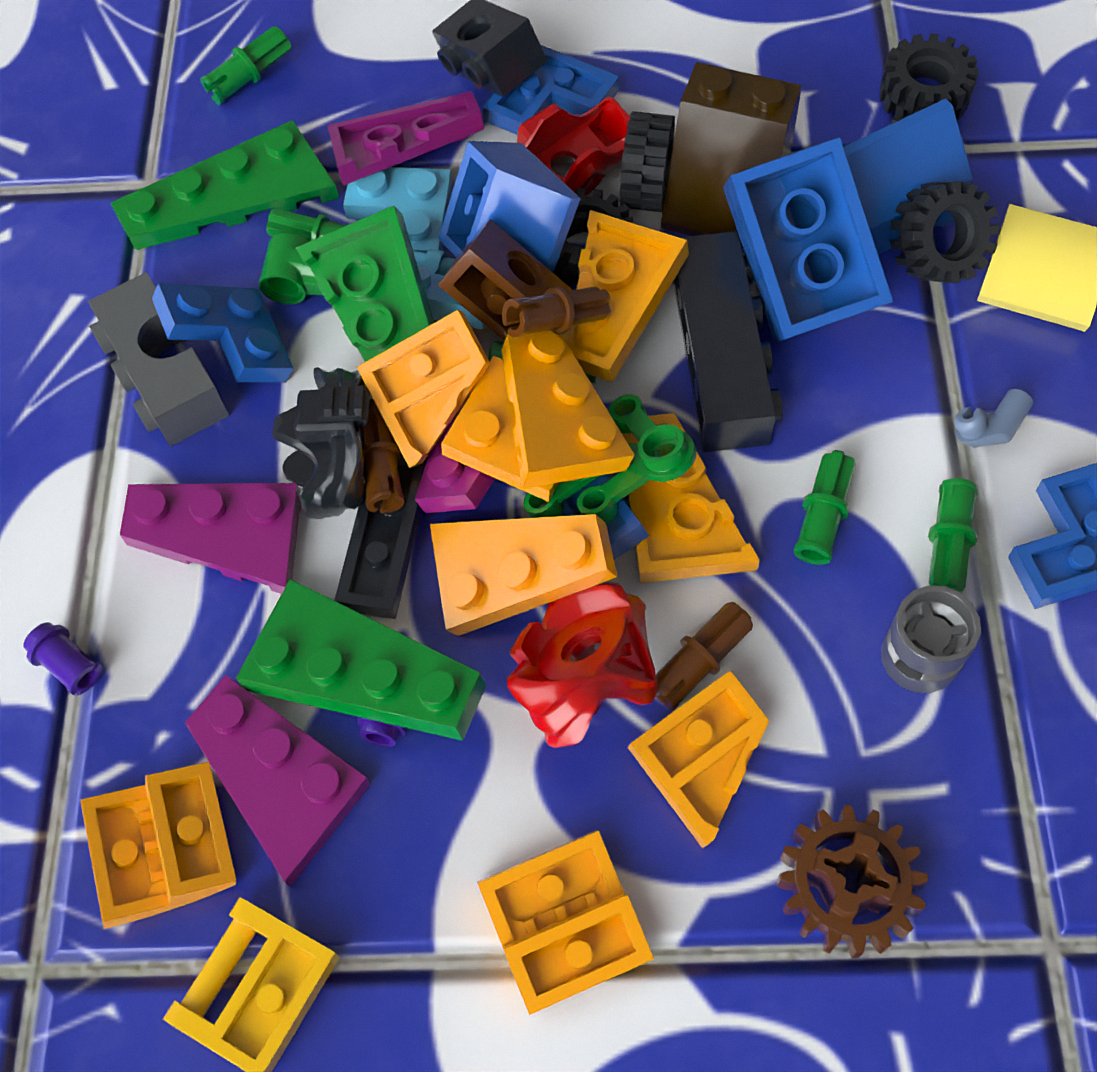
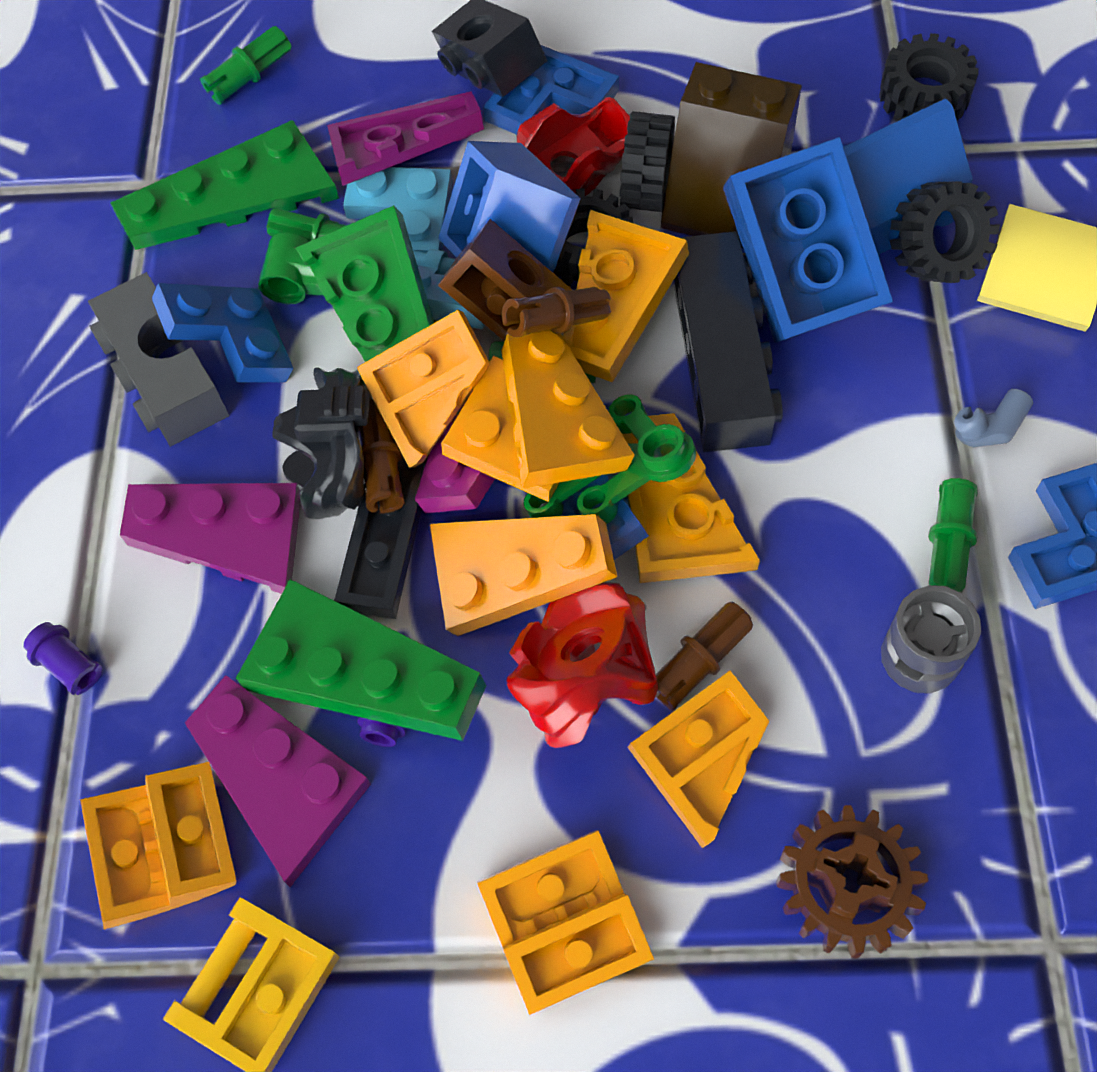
green axle [793,450,856,565] -> none

